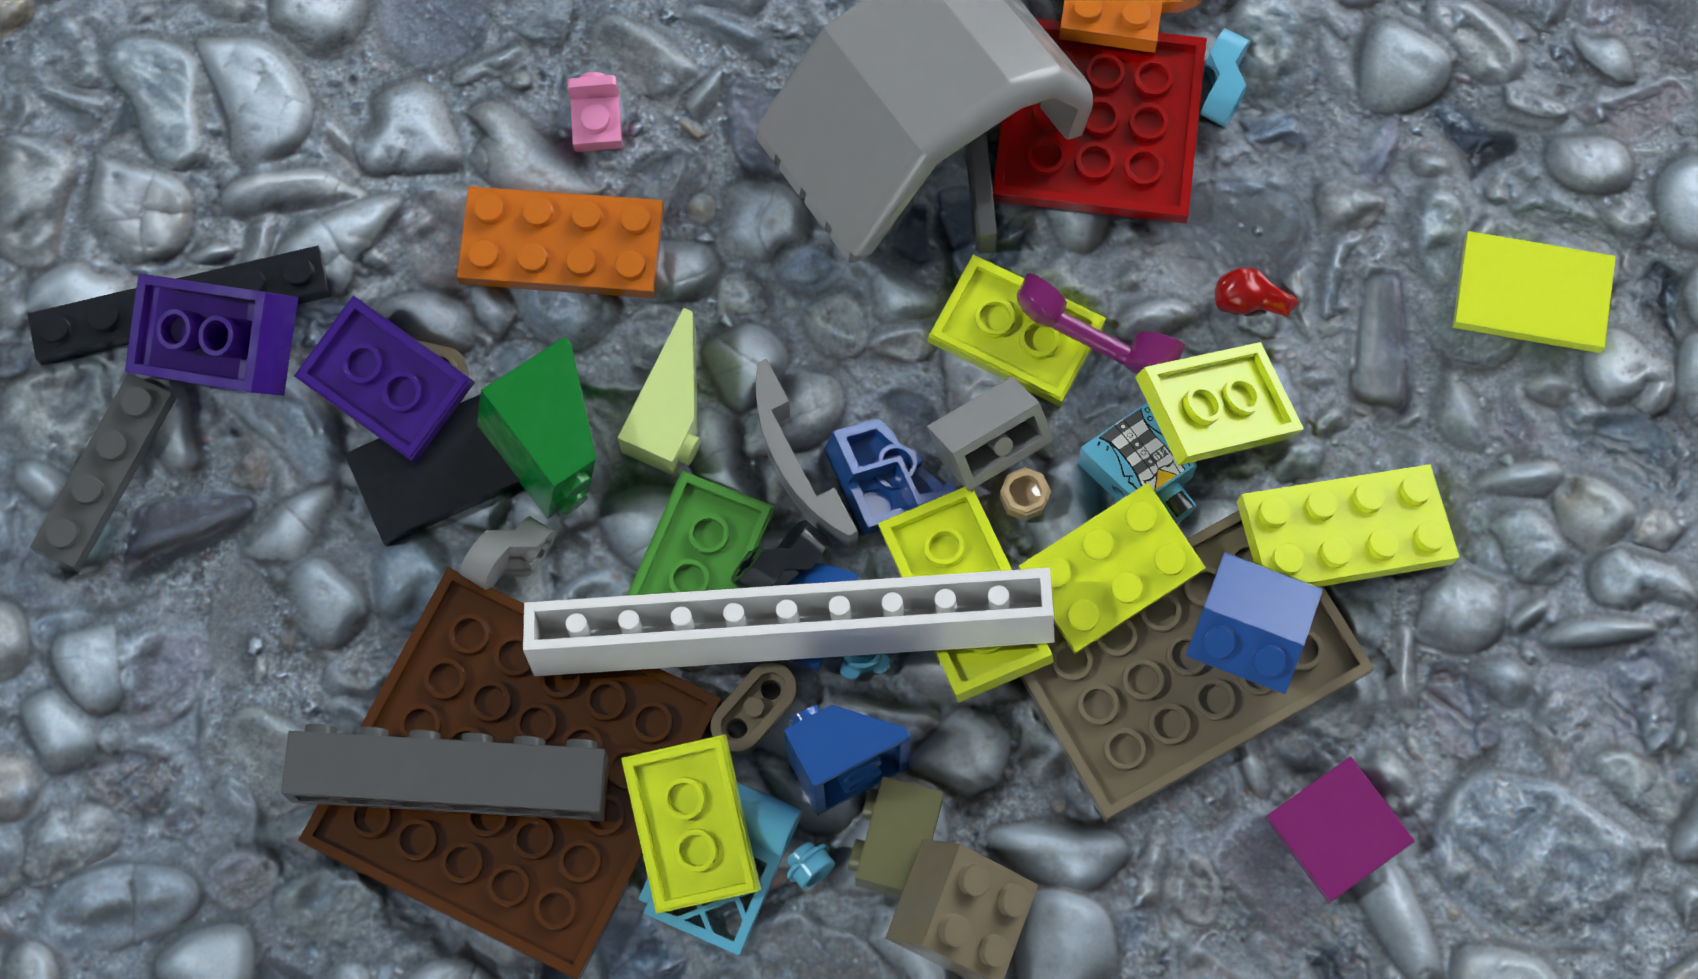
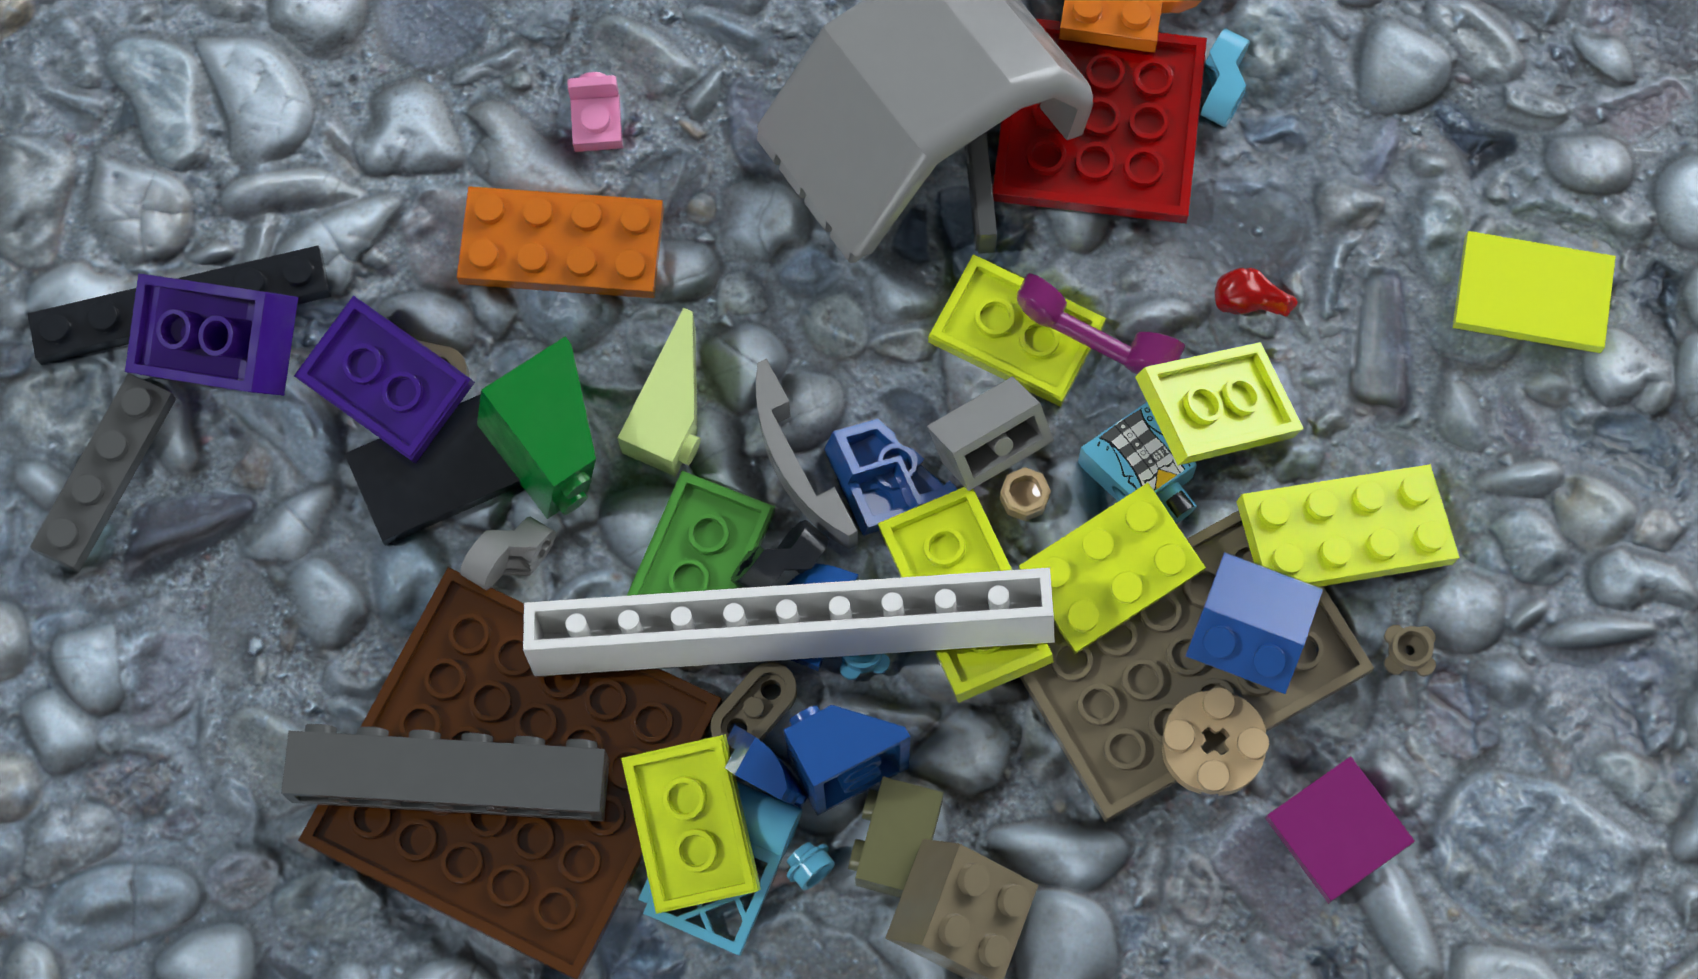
none -> blue slope [725,725,808,808]
none -> tan plate [1162,688,1269,796]
none -> dark tan plate [1384,625,1436,677]

